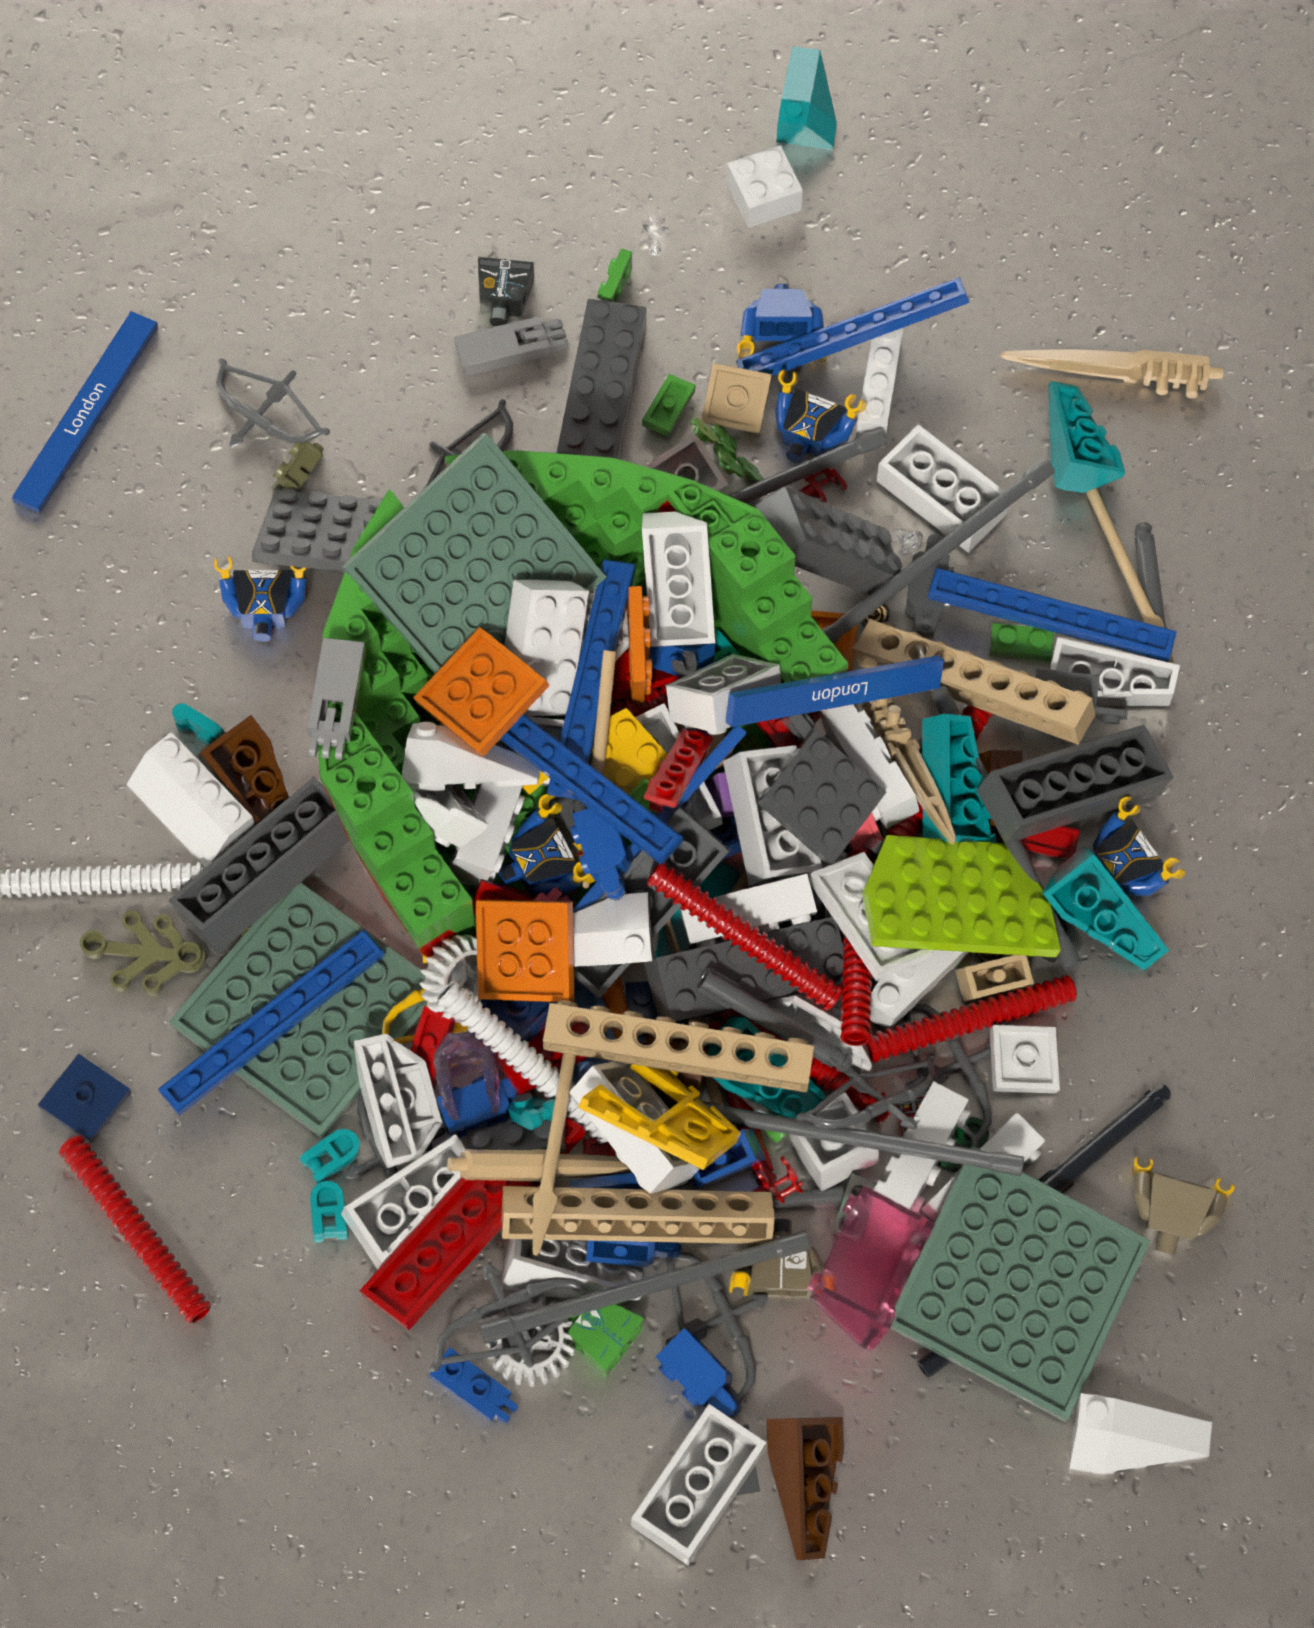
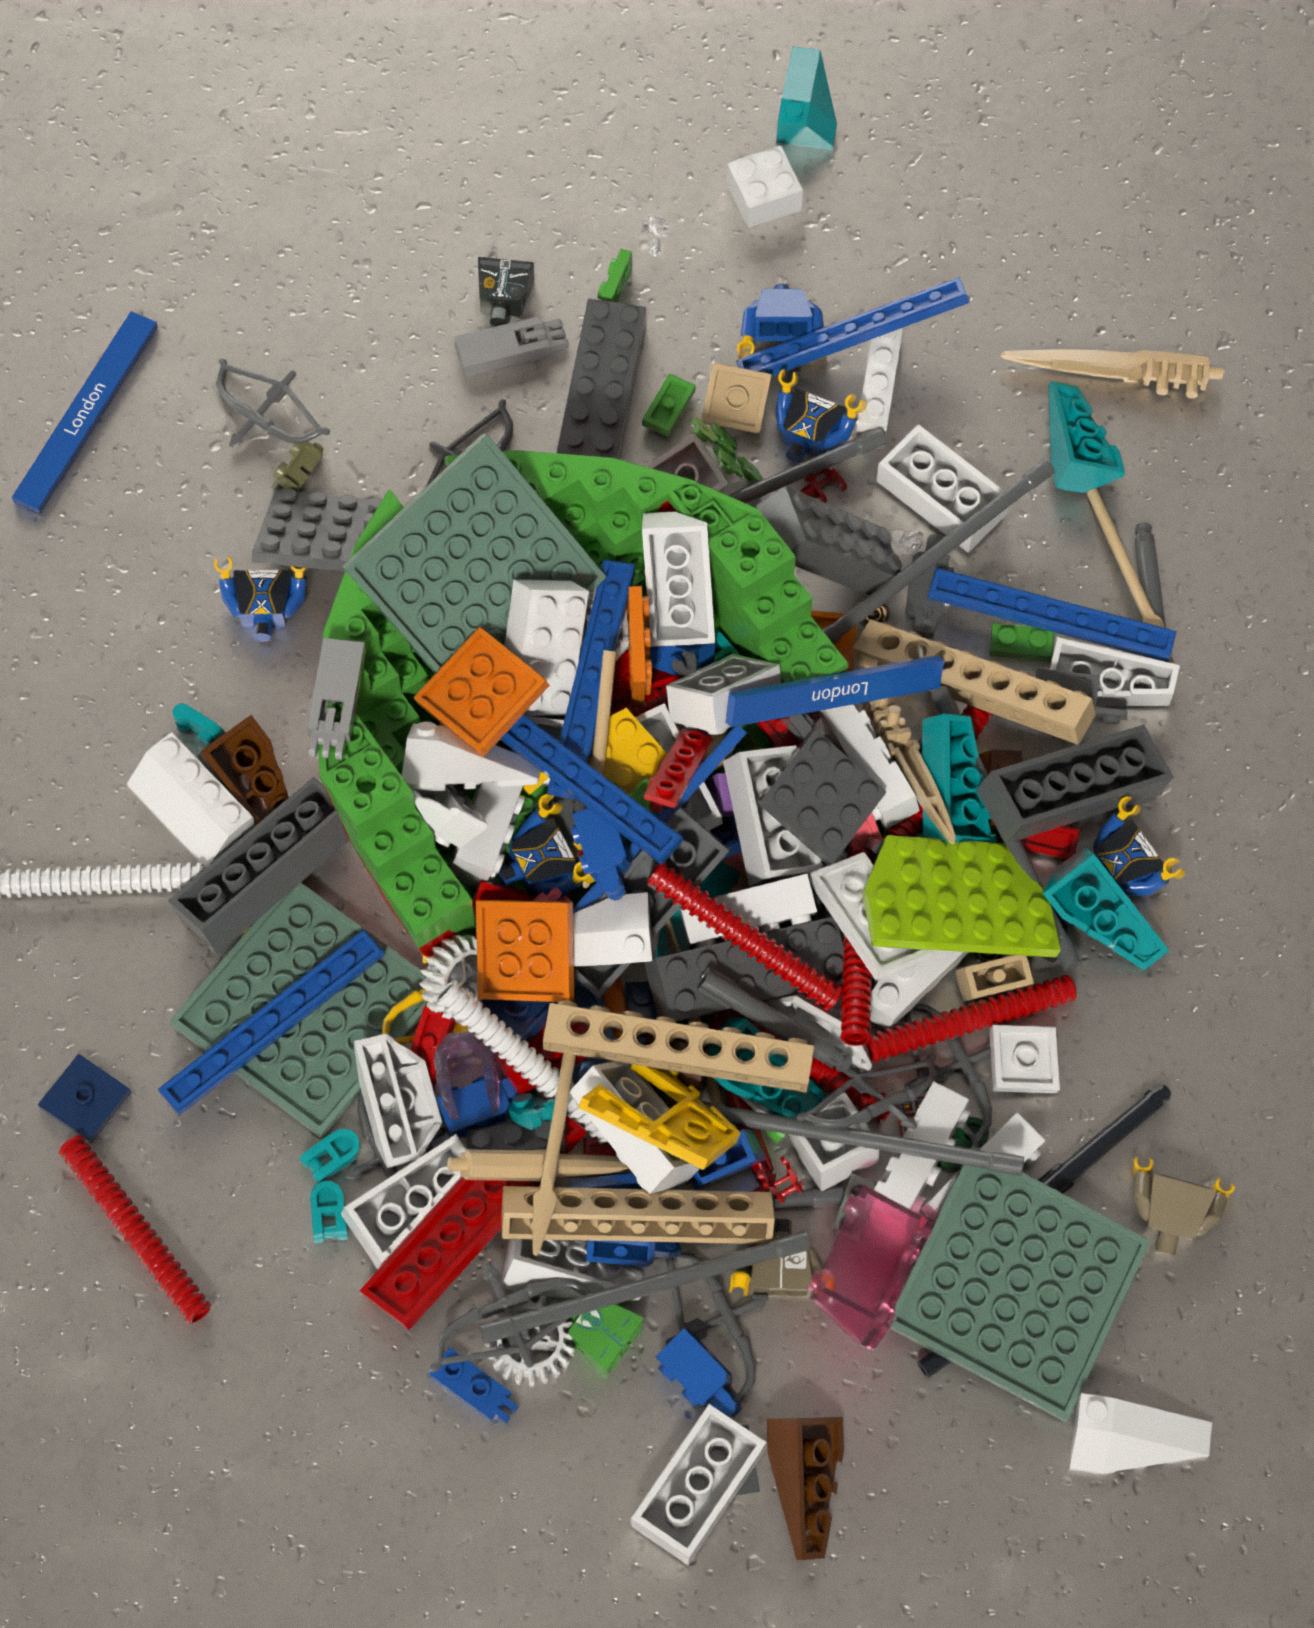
olive plant [80,910,206,996] -> none

